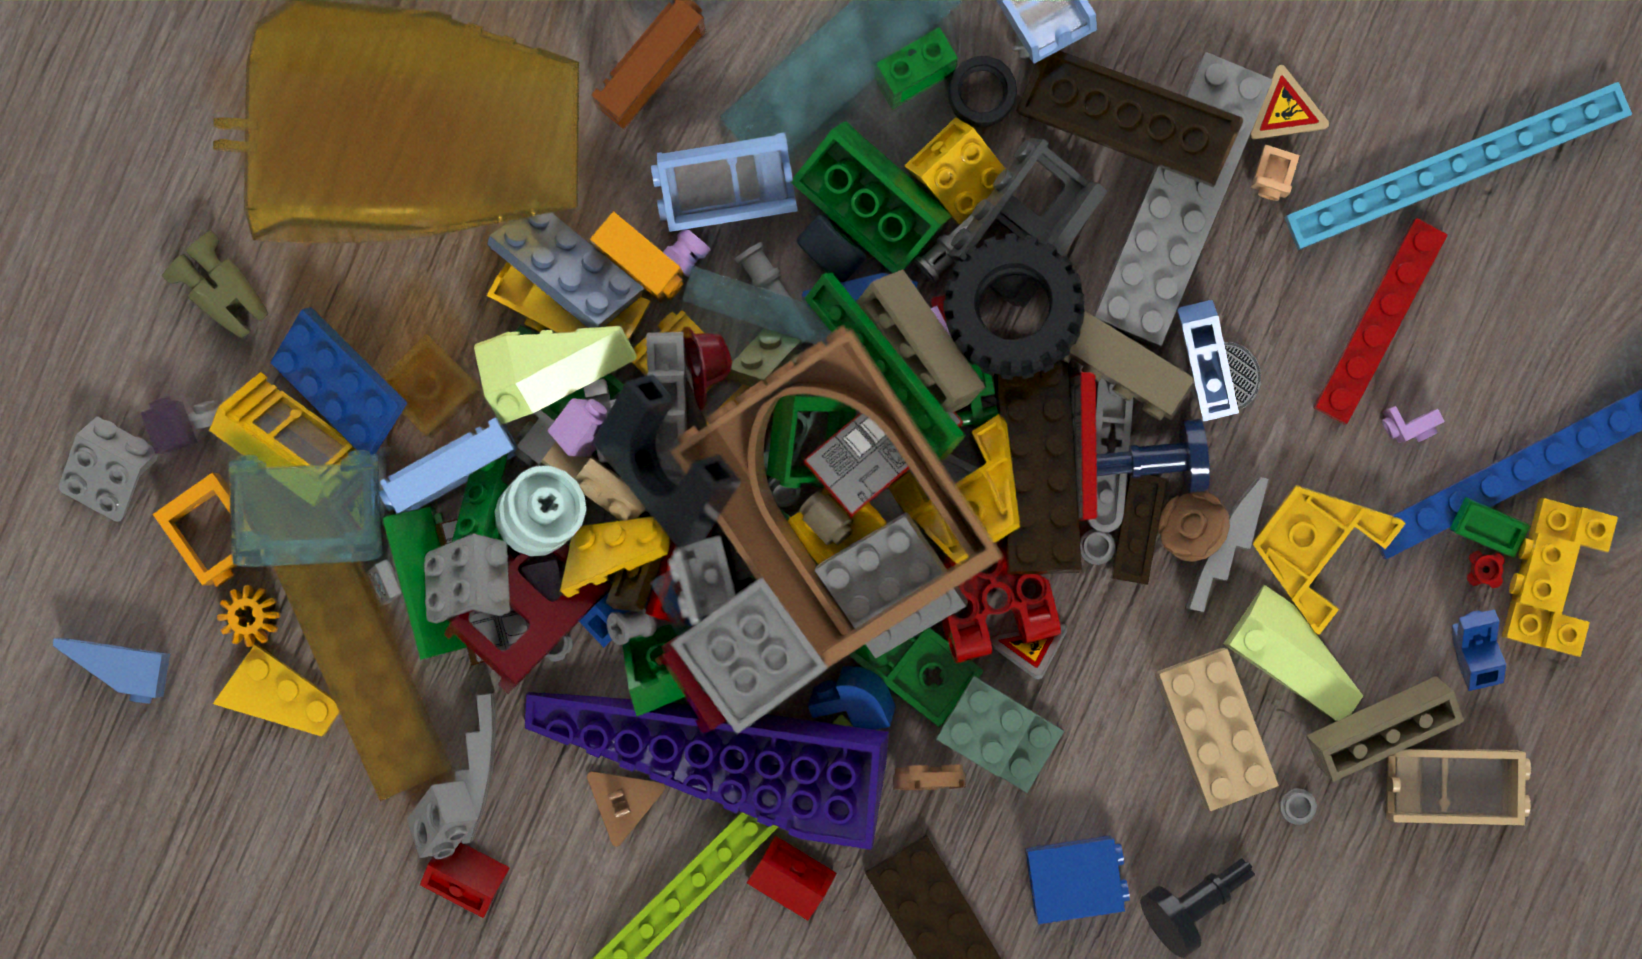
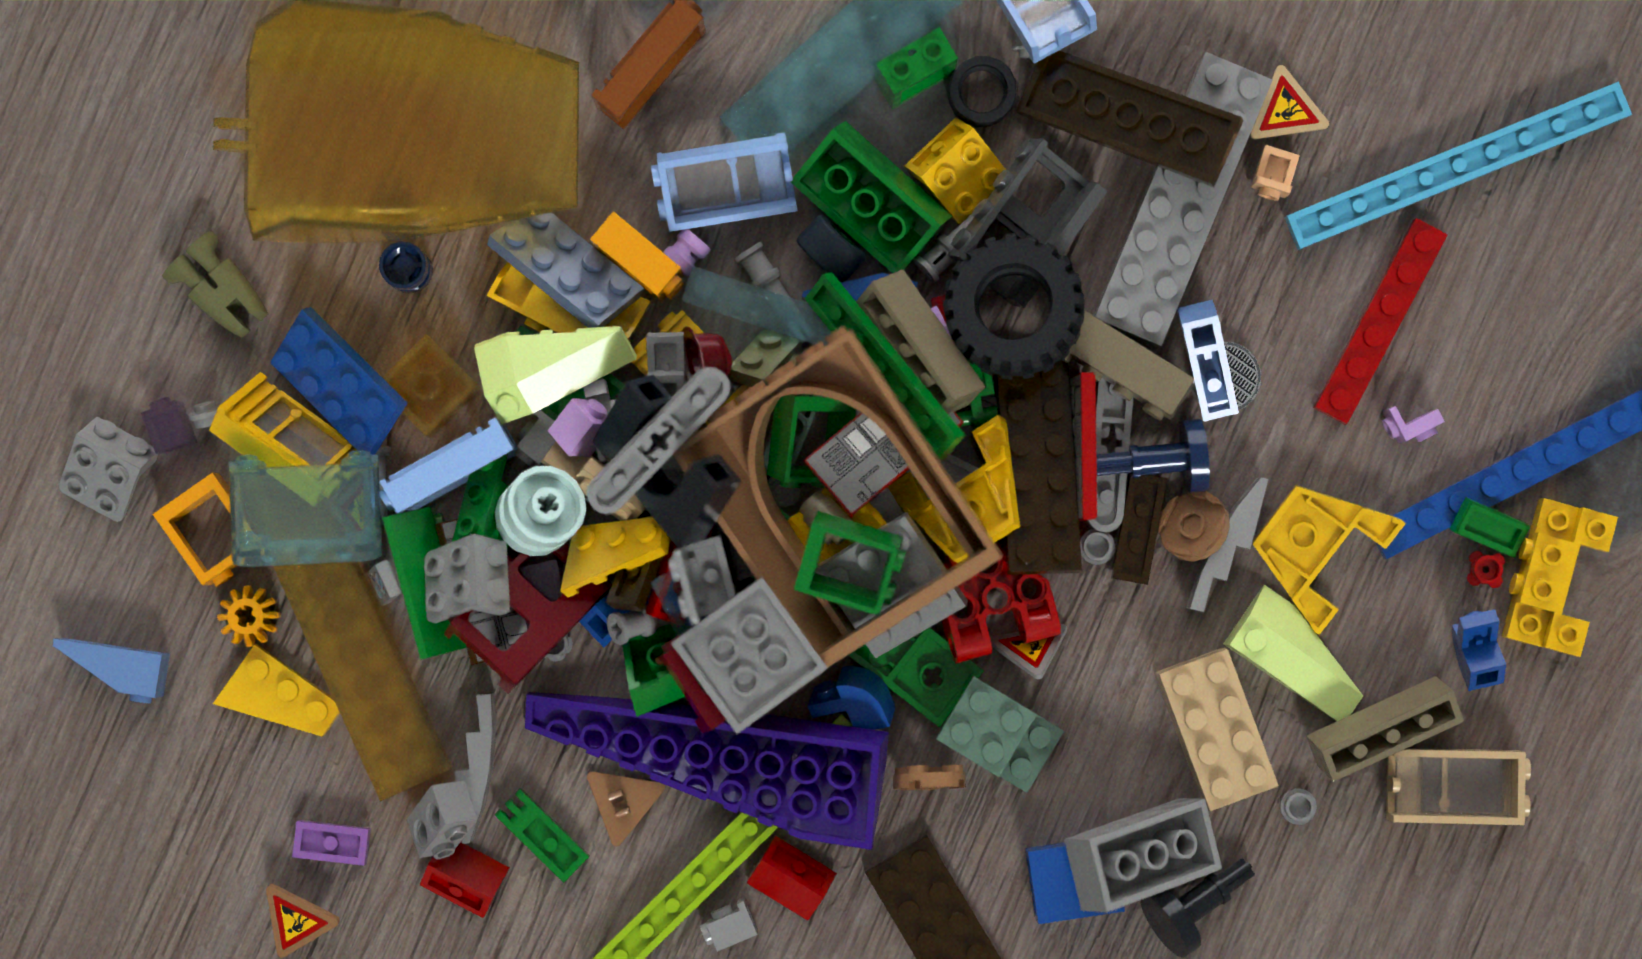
none -> piece [266,884,340,958]
none -> medium lavender plate [292,820,371,866]
none -> dark blue wheel [379,241,433,293]
none -> green hinge [495,788,590,883]
none -> light grey piece [586,367,730,514]
none -> light grey brick [700,897,758,952]
none -> green window [794,511,907,616]
none -> light grey brick [1064,798,1222,913]

